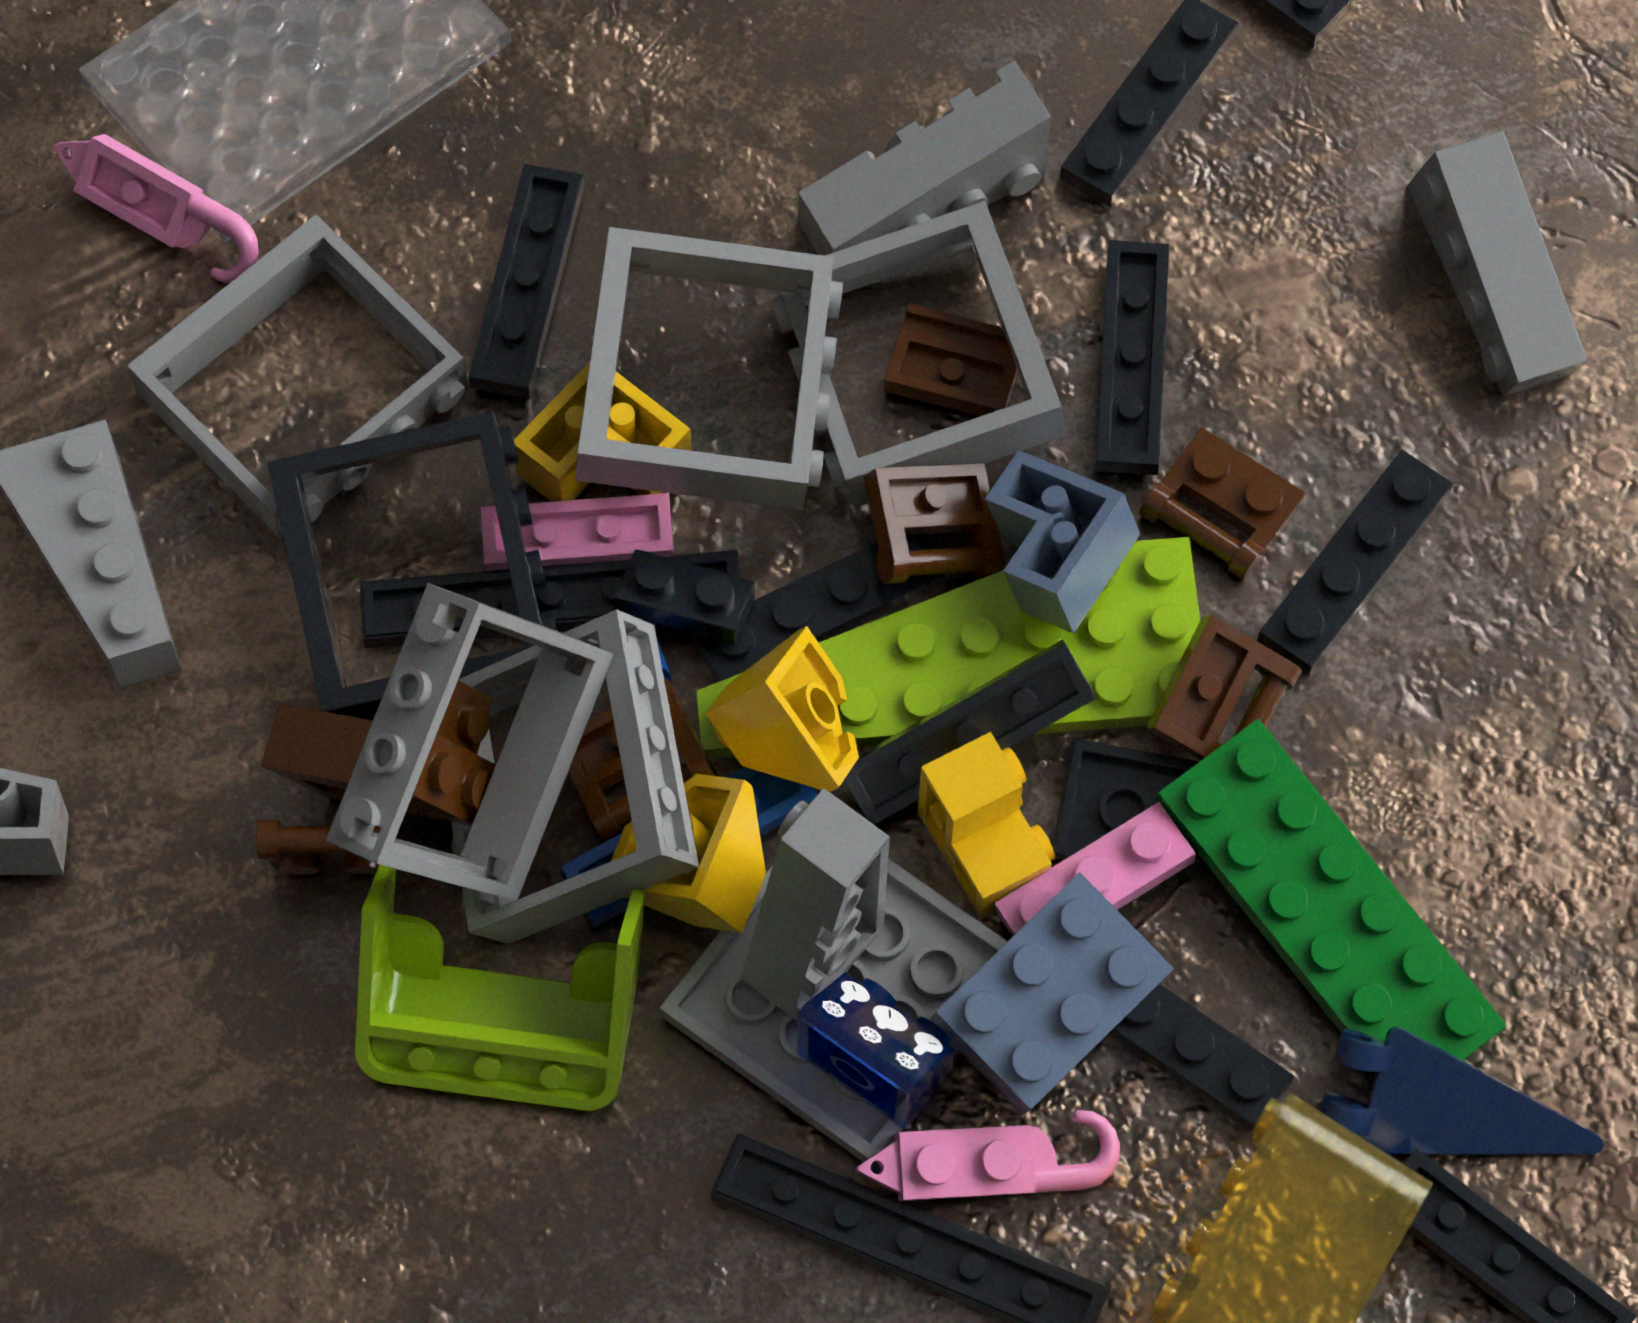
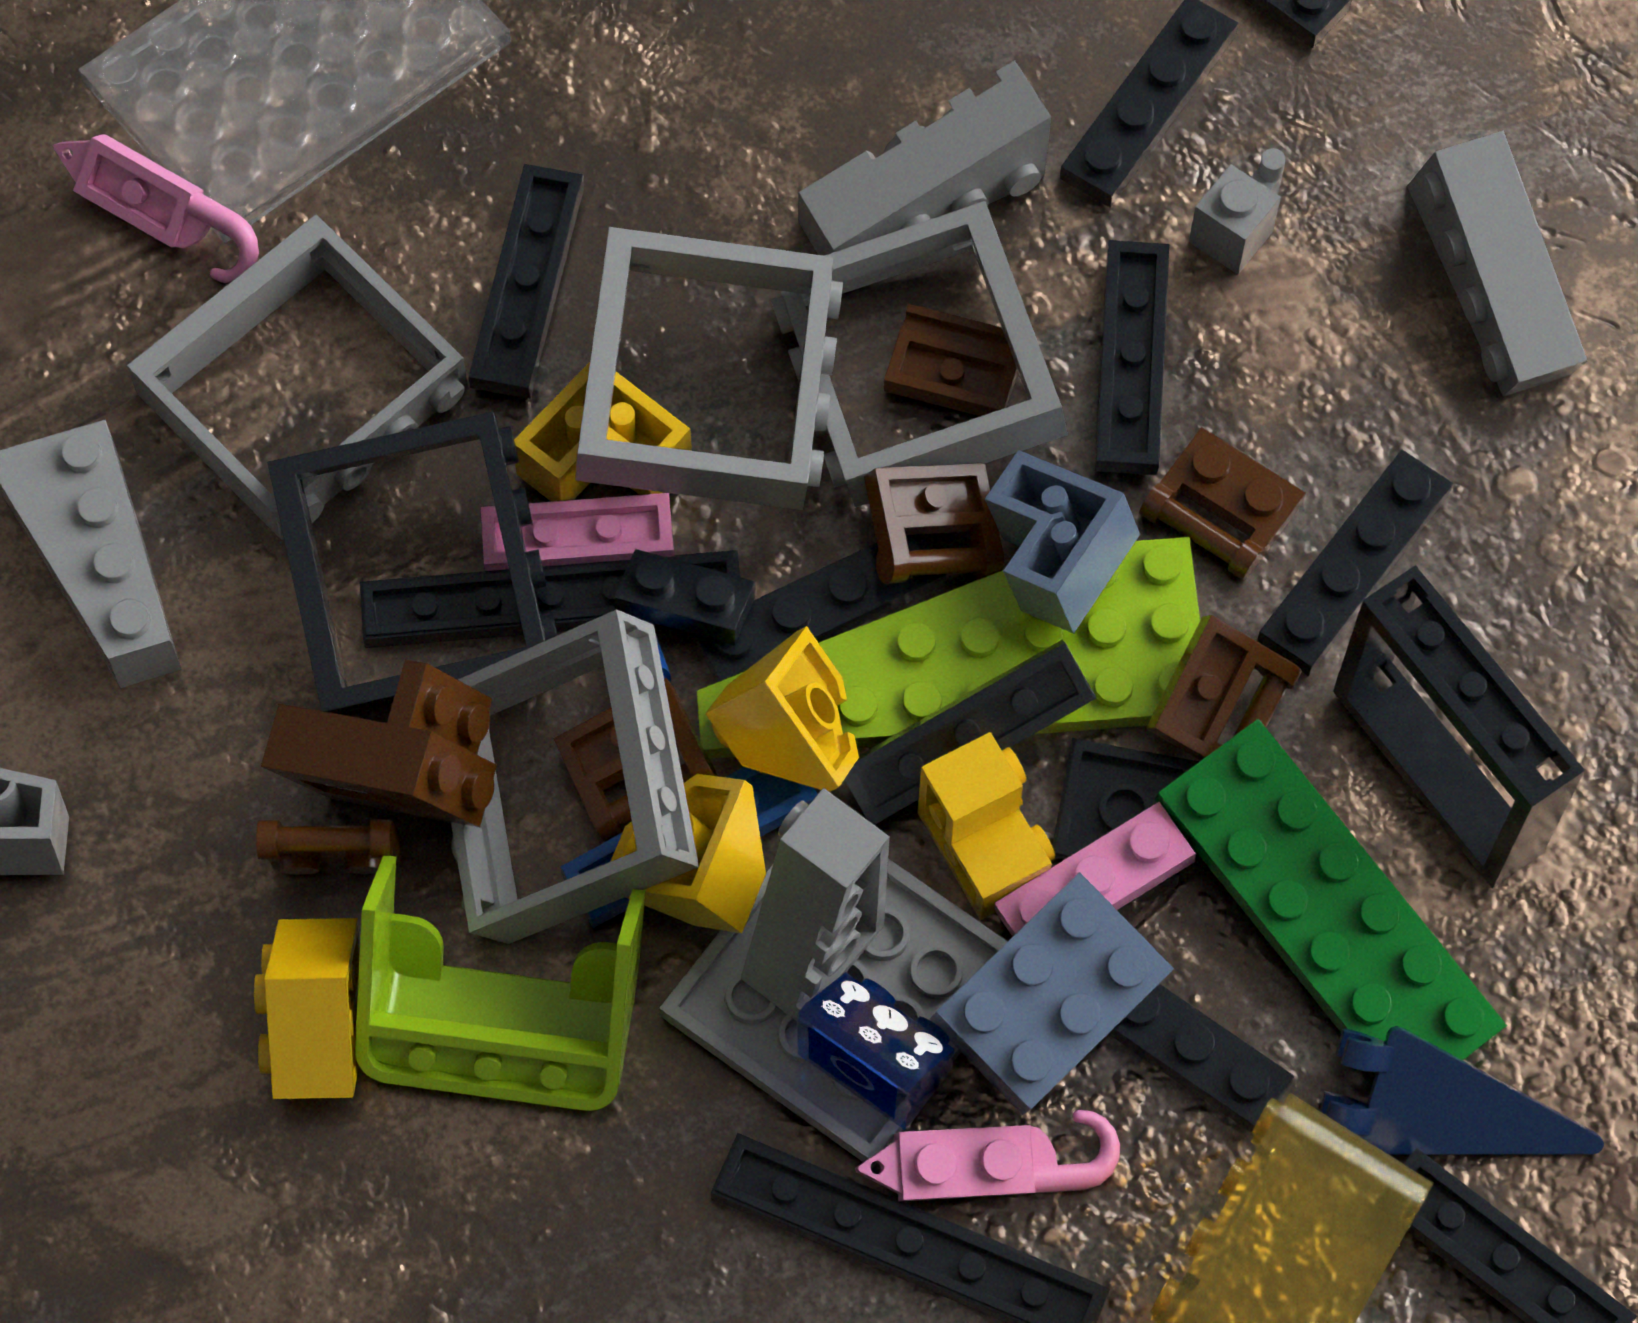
light grey window [326,583,614,901] -> none
none -> yellow brick [254,918,360,1099]
none -> light grey brick [1189,148,1286,274]
none -> black window [1333,565,1585,889]

